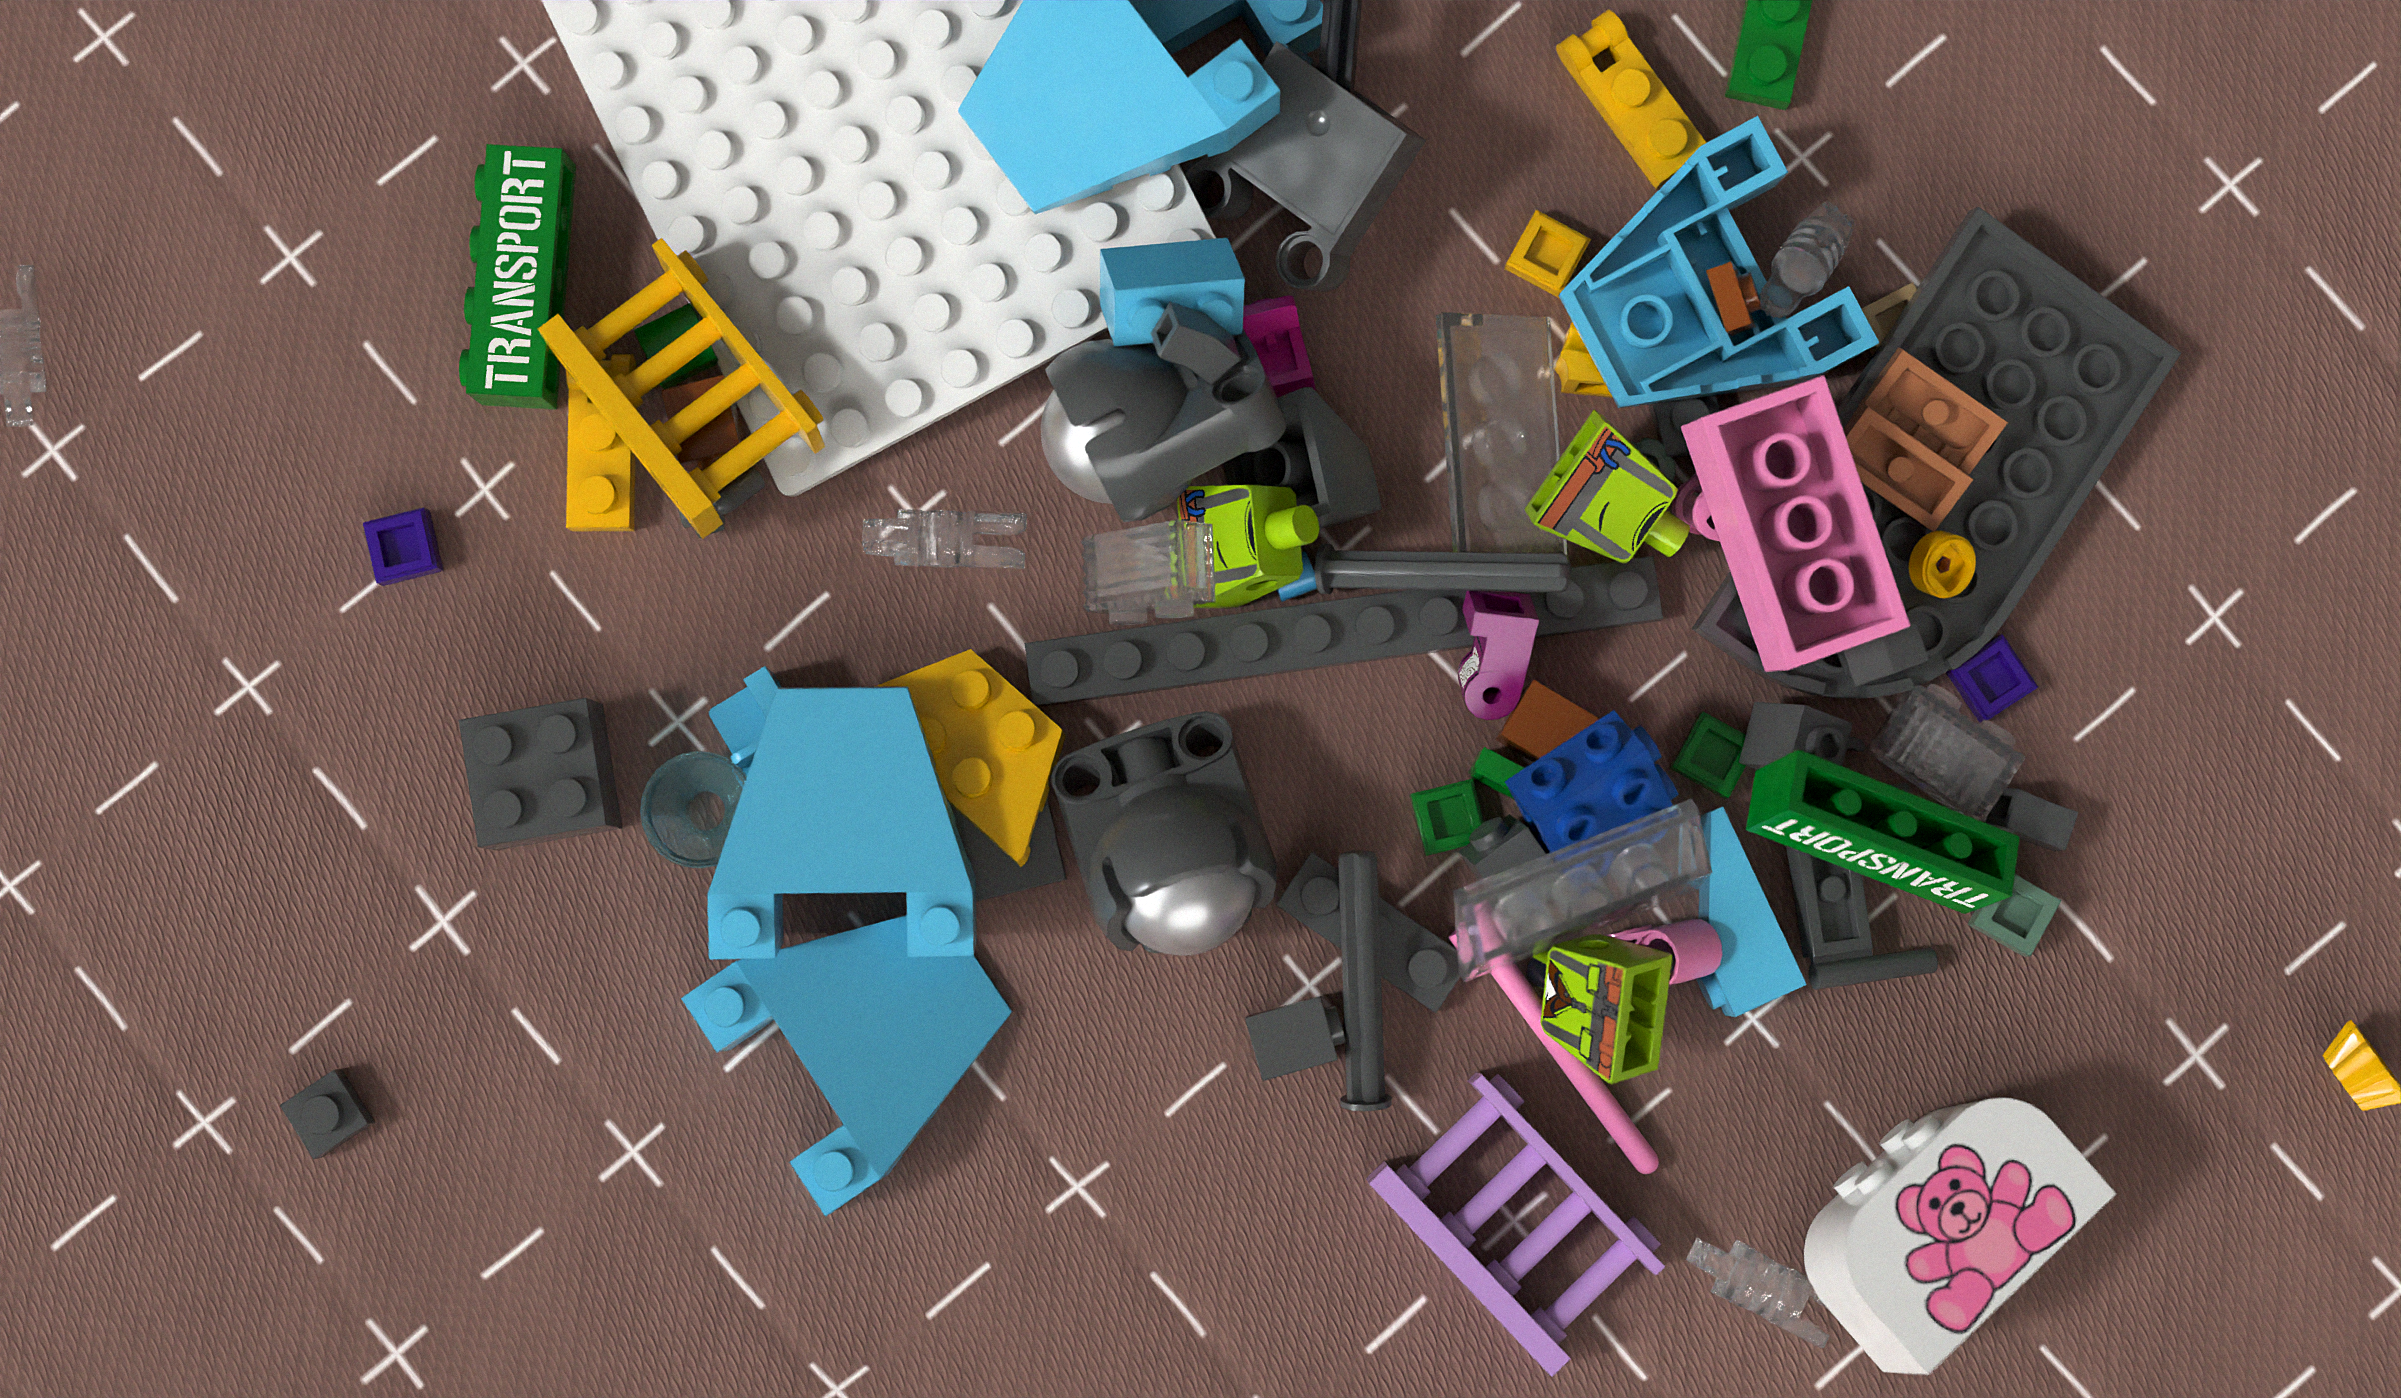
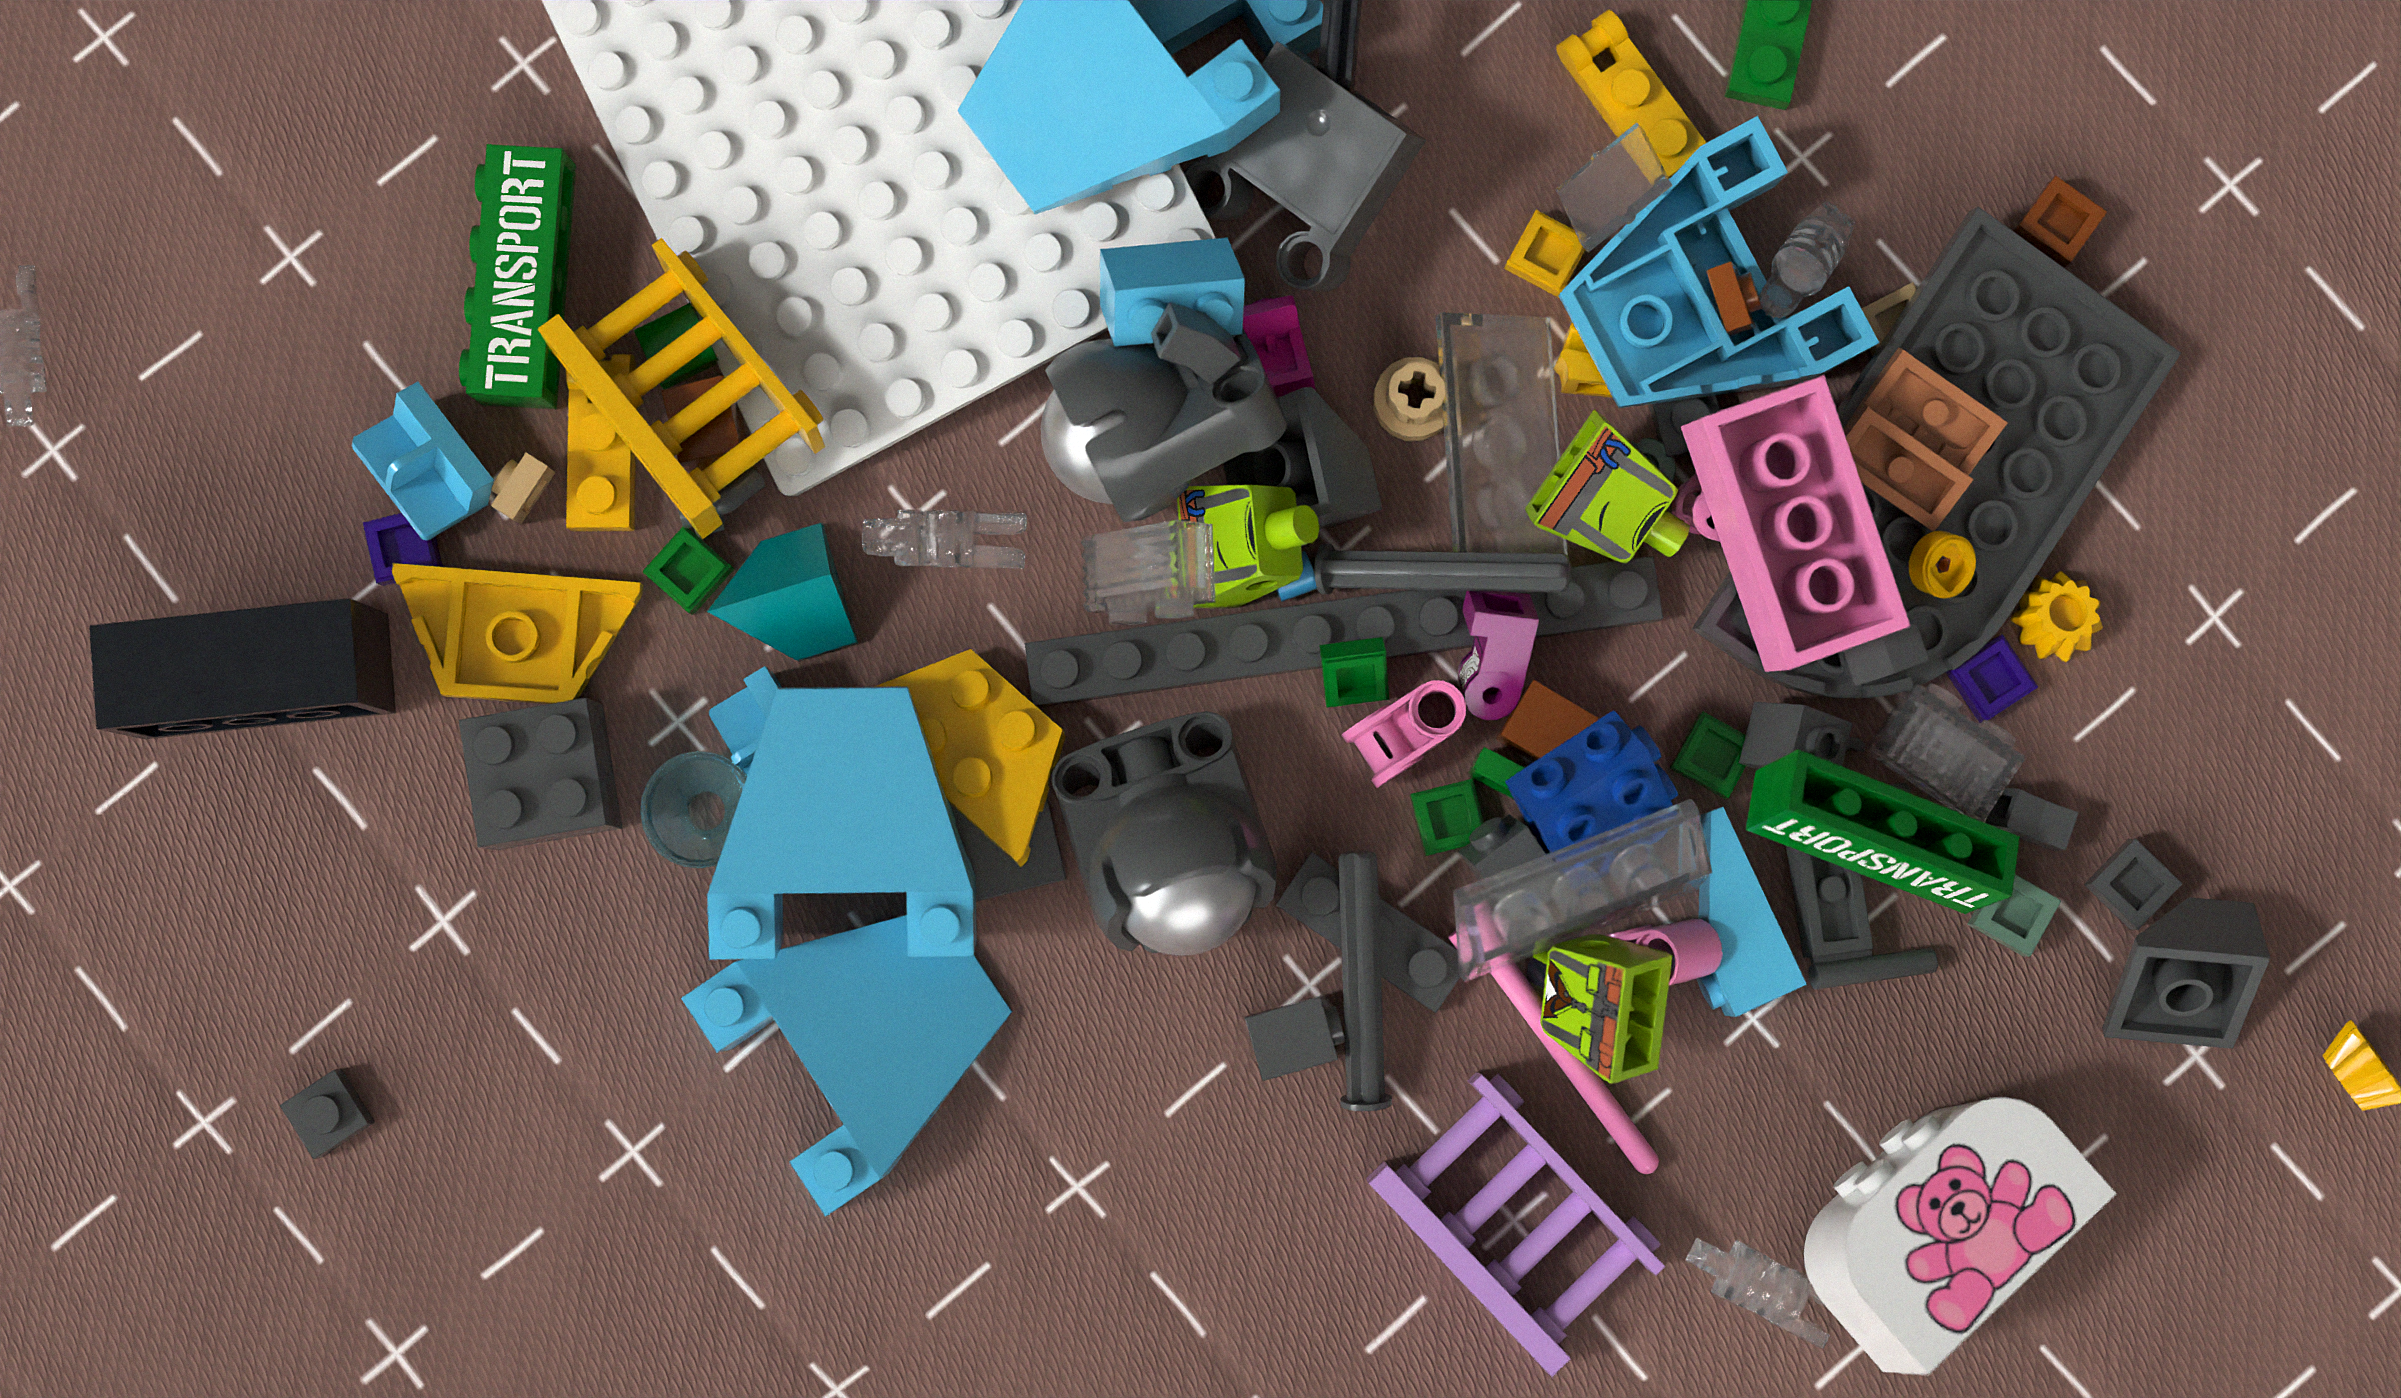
none -> black piece [89,598,396,739]
none -> medium azure panel [352,381,494,540]
none -> yellow wing [392,563,643,704]
none -> tan plate [491,453,556,524]
none -> green tile [642,527,734,616]
none -> teal slope [707,523,858,662]
none -> green tile [1319,637,1389,708]
none -> bright pink piece [1342,680,1466,788]
none -> tan piece [1373,357,1455,441]
none -> clear piece [1555,122,1672,253]
none -> yellow piece [2010,571,2103,662]
none -> dark orange plate [2013,175,2107,268]
none -> dark grey plate [2084,838,2182,930]
none -> dark grey slope [2102,897,2270,1049]

